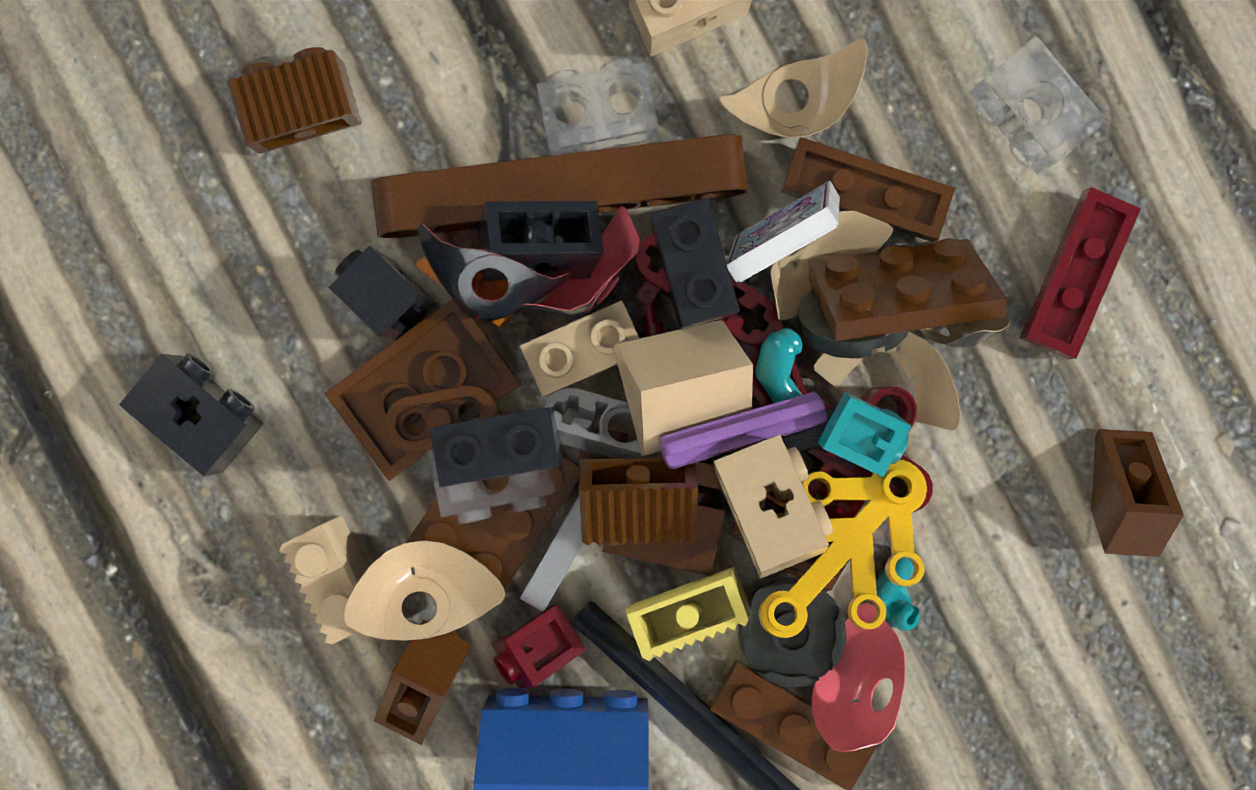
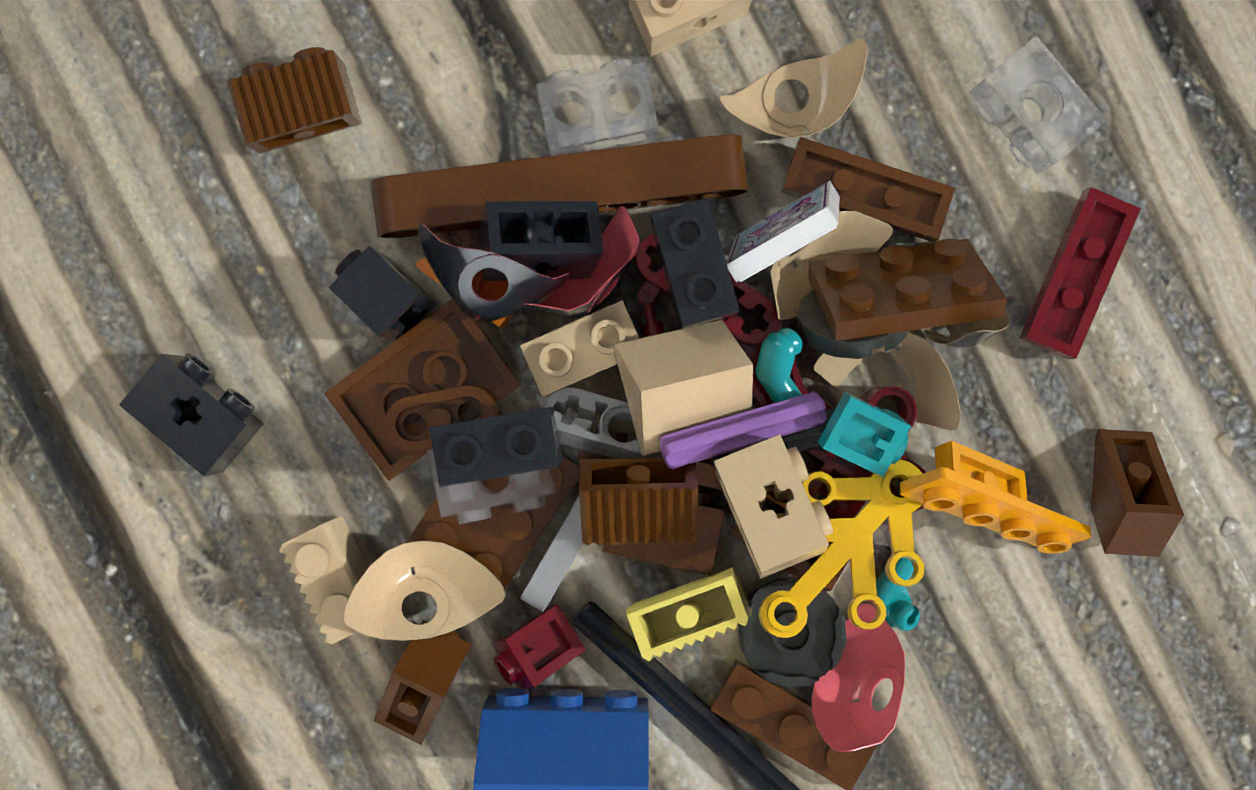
none -> light orange bracket [900,440,1092,554]

